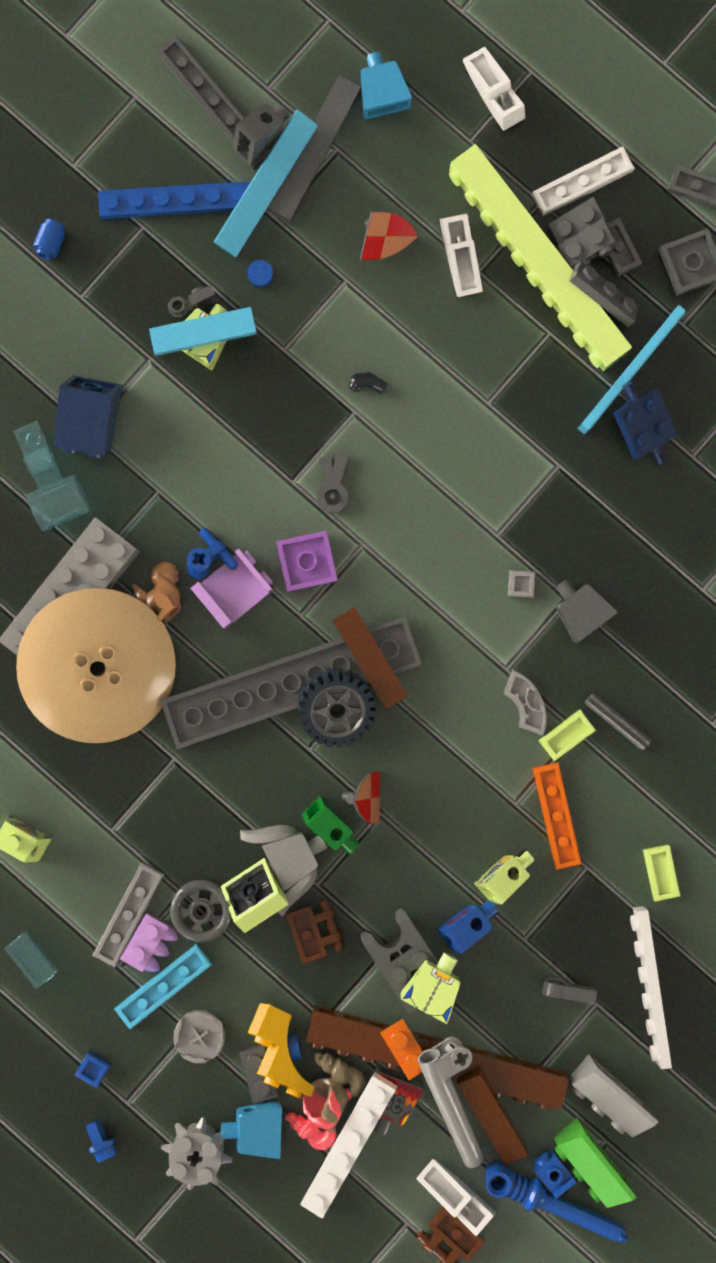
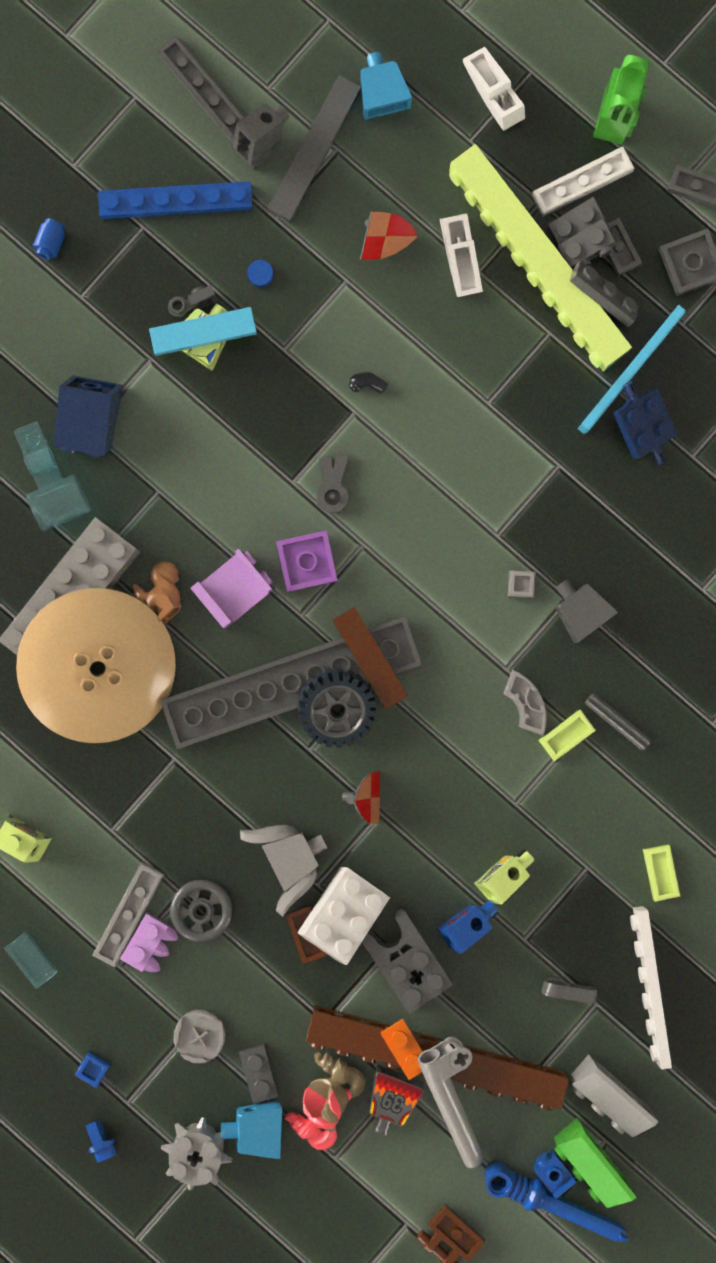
medium azure tile [114,943,213,1029] -> none
blue piece [187,528,238,579] -> none
medium azure tile [213,110,318,257] -> none
piece [221,858,289,933] -> none
yellow arch [248,1003,315,1099] -> none
blue tile [287,1033,302,1061] -> none
white plate [300,1072,397,1219] -> none
green torso [302,796,359,854] -> none
yellowish green torso [400,952,461,1024] -> none
white slope [416,1158,496,1236] -> none
reddish brown tile [457,1069,529,1165] -> none
orange tile [532,762,582,870] -> none
none -> white brick [297,867,390,965]
none -> bright green brick [593,55,650,145]

